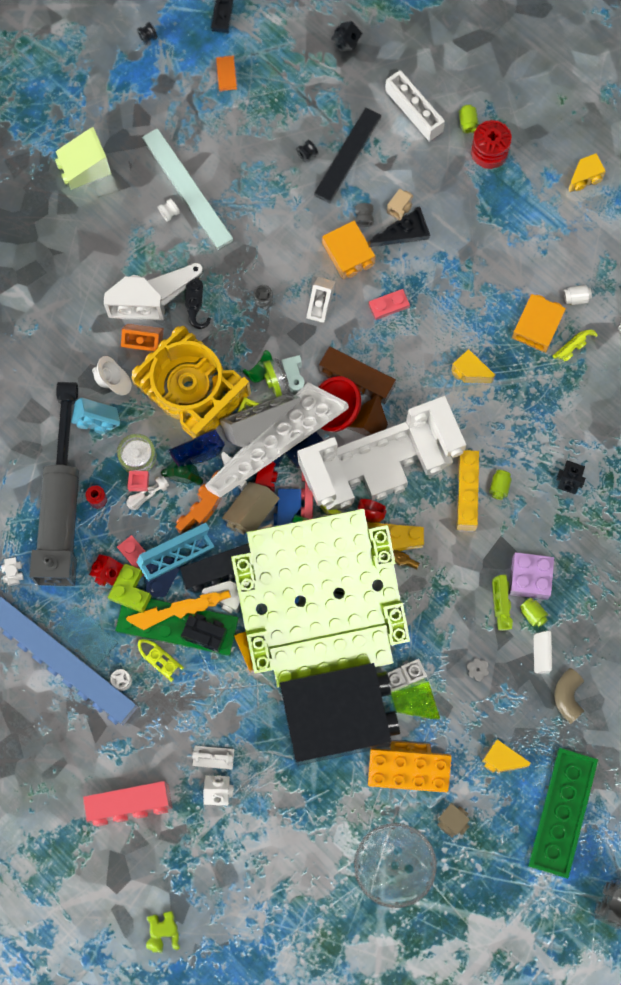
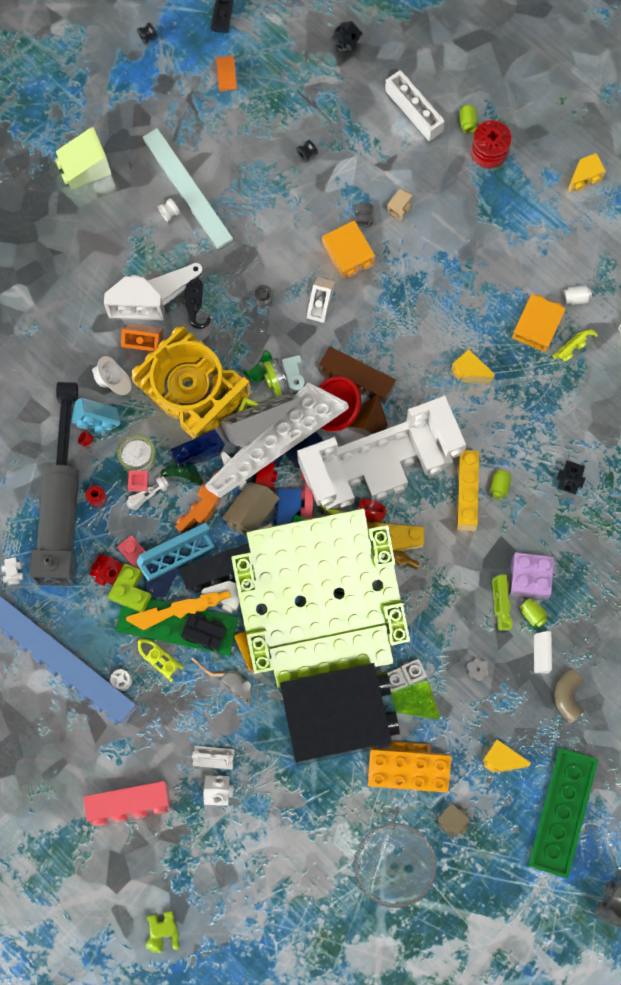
black tile [314,107,381,203] -> none
black wing [368,206,430,247] -> none
coral plate [369,289,410,320] -> none
none -> red hinge [78,431,94,448]
none -> light grey animal [191,658,252,706]

